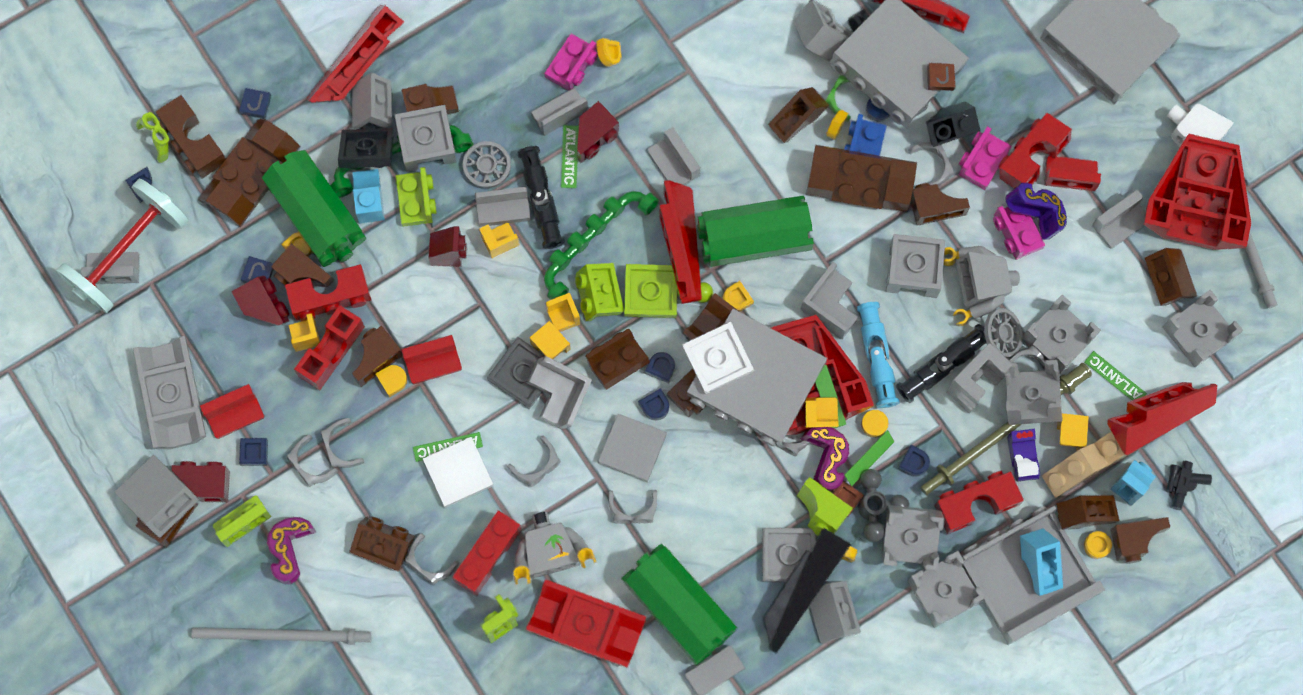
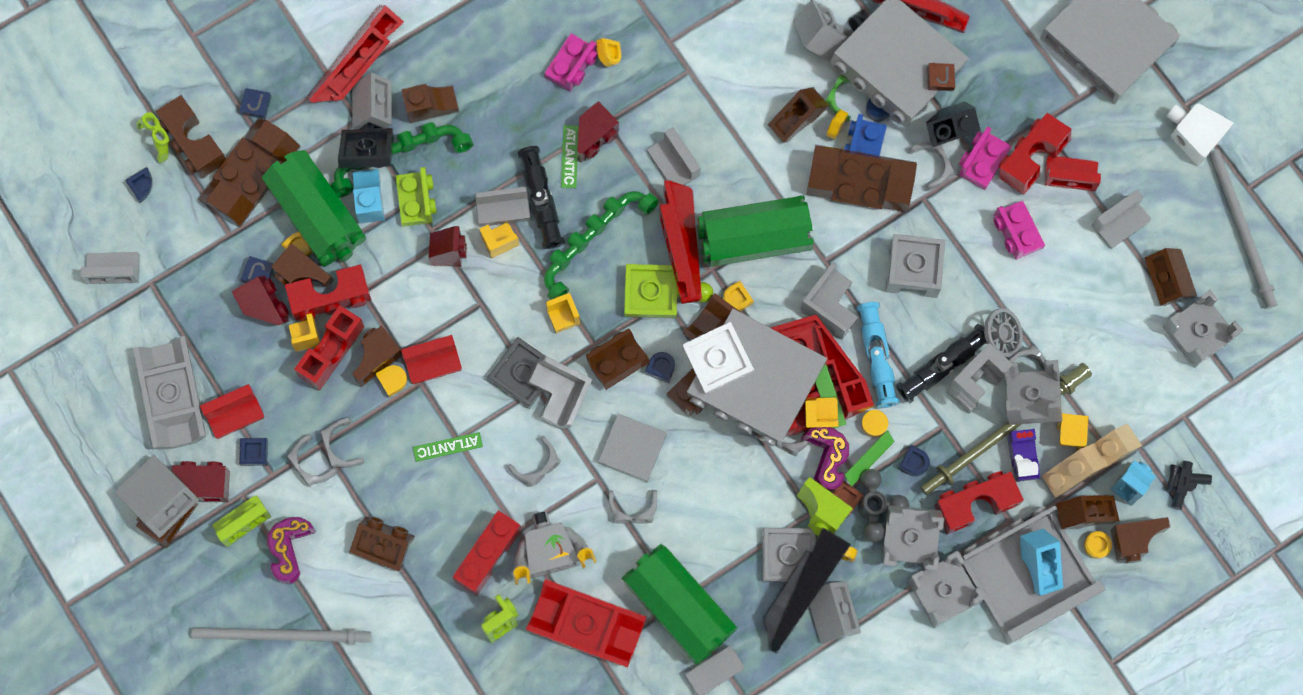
light aqua piece [56,178,189,313] -> none
light grey panel [395,105,456,172] -> none
light grey cap [404,533,459,586] -> none
white tile [423,437,493,508] -> none
light grey wheel [463,141,511,188] -> none
yellow panel [529,321,571,359] -> none
light grey panel [531,88,588,136] -> none
lime bracket [575,263,624,321] -> none
dark blue tile [638,388,669,421] -> none
reddish brown arch [910,183,970,226] -> none
light grey torso [943,246,1020,326] -> none
dark purple animal [1005,182,1067,240] -> none
light grey panel [1023,295,1101,373] -> none
bright green sticker [1084,351,1147,400] -> none
red wedge [1107,382,1217,455] -> none
red wedge [1143,133,1251,250] -> none

